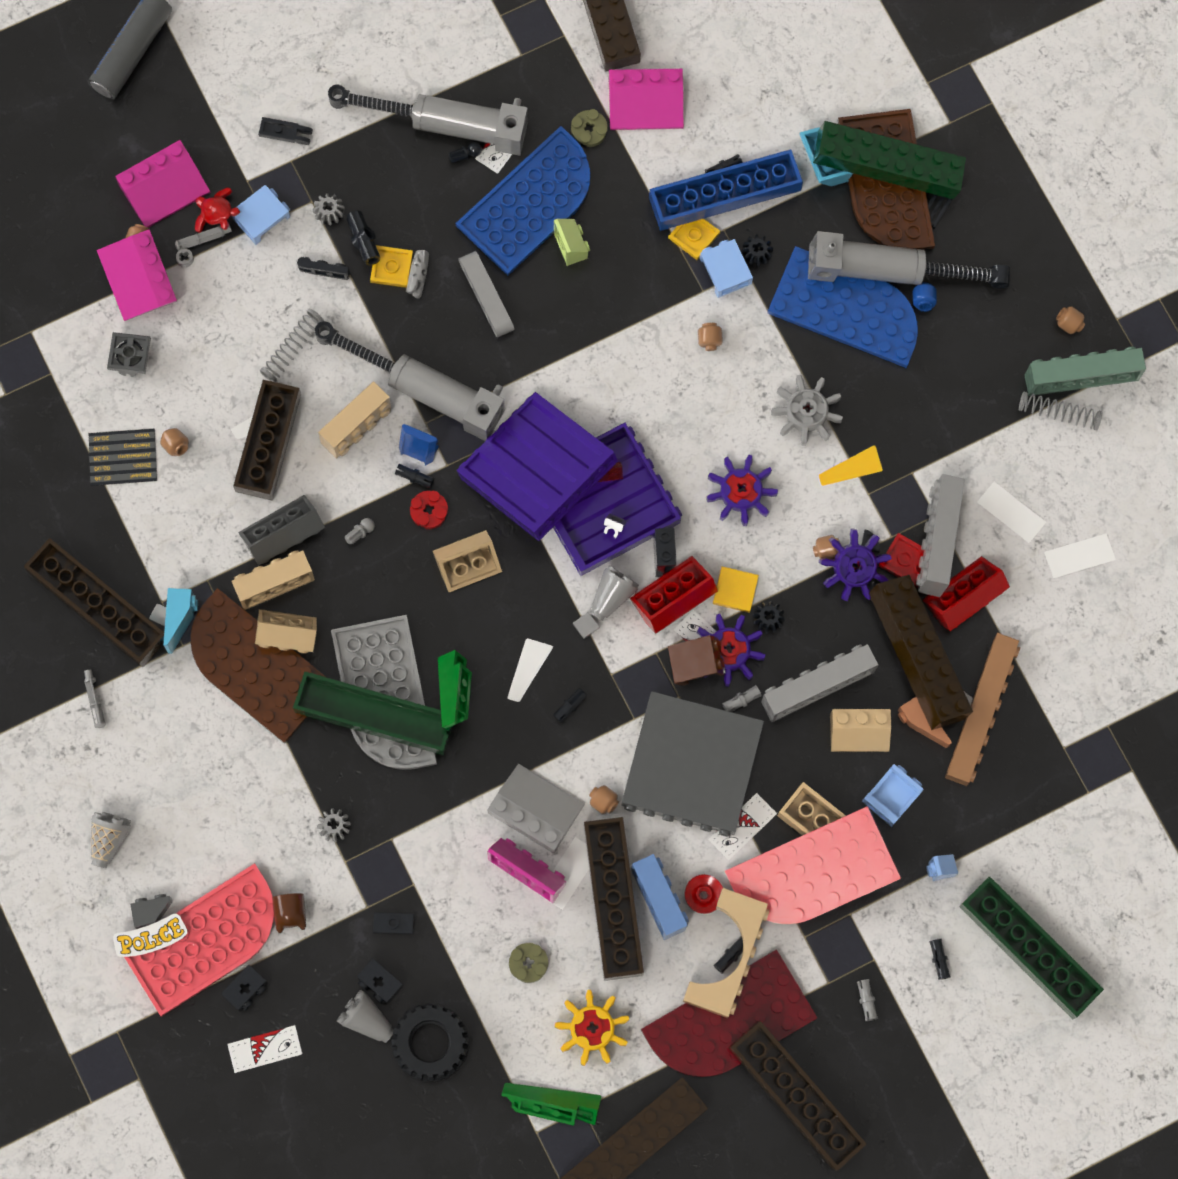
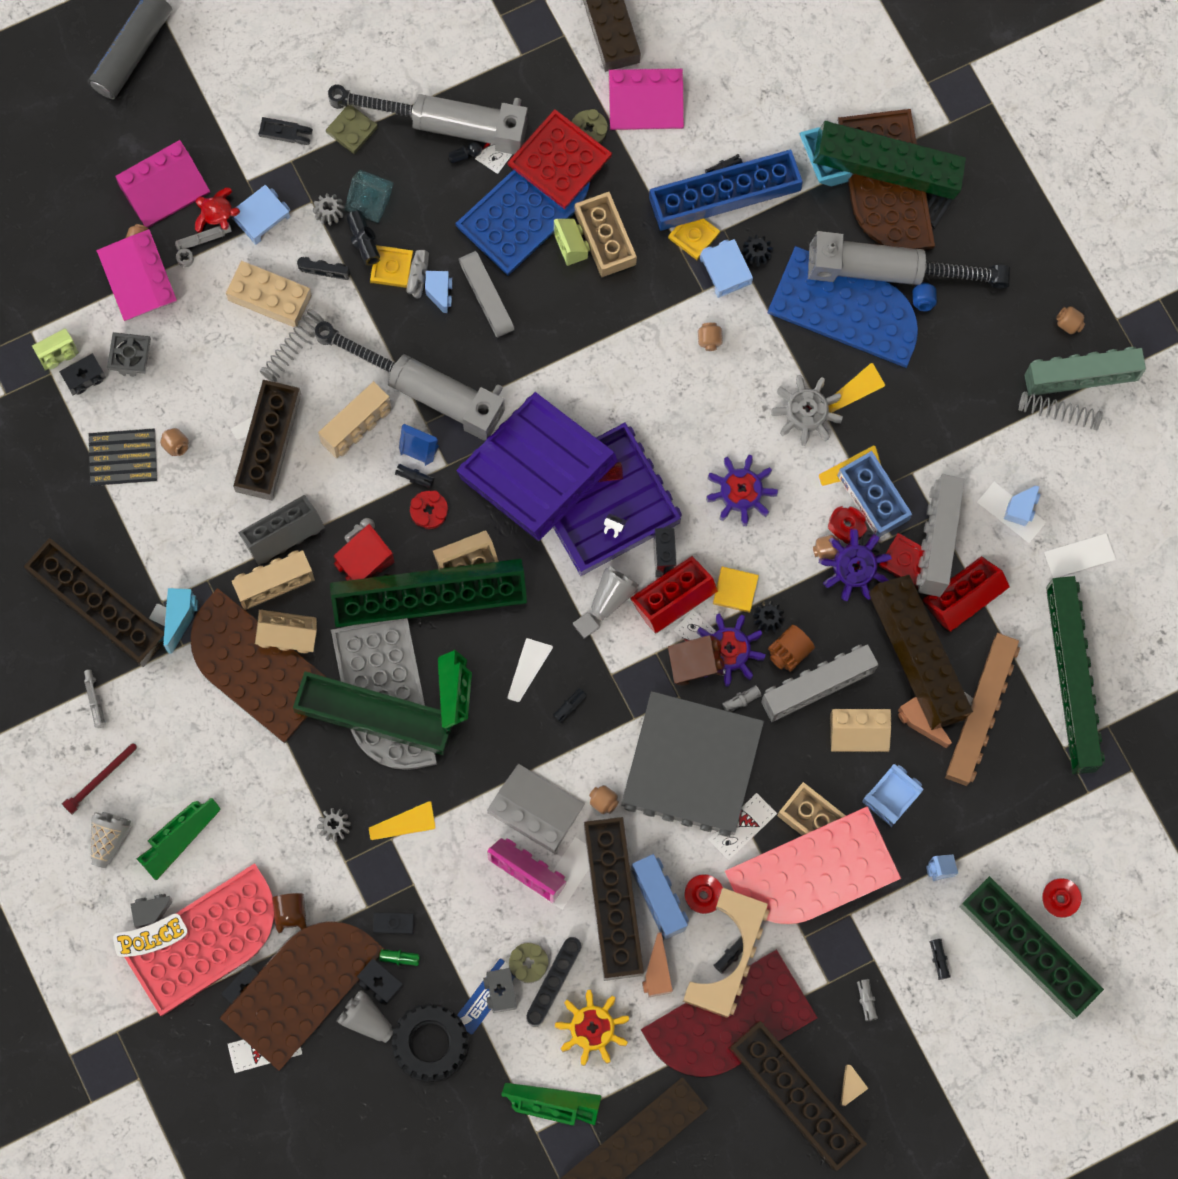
none -> yellowish green slope [32,328,79,370]
none -> black brick [59,353,106,396]
none -> dark red piece [61,743,137,815]
none -> green wedge [136,798,221,880]
none -> reddish brown plate [219,921,384,1071]
none -> tan brick [226,260,312,327]
none -> olive plate [326,104,378,154]
none -> dark green brick [330,559,527,627]
none -> red slope [333,524,394,581]
none -> clear light blue slope [345,170,394,223]
none -> yellow sticker [369,801,435,840]
none -> green axle [380,949,420,966]
none -> light blue slope [425,271,452,313]
none -> blue sticker [457,958,515,1035]
none -> dark grey brick [483,968,517,1013]
none -> red plate [508,109,612,209]
none -> black beam [526,937,581,1027]
none -> tan brick [574,192,637,278]
none -> nougat slope [642,933,673,998]
none -> dark orange gear [768,625,815,672]
none -> yellow sticker [828,363,885,413]
none -> red plate [828,506,867,544]
none -> medium blue brick [837,451,912,538]
none -> tan slope [840,1065,868,1107]
none -> light blue slope [1004,486,1040,526]
none -> red dish [1042,878,1082,918]
none -> dark green brick [1046,576,1105,774]

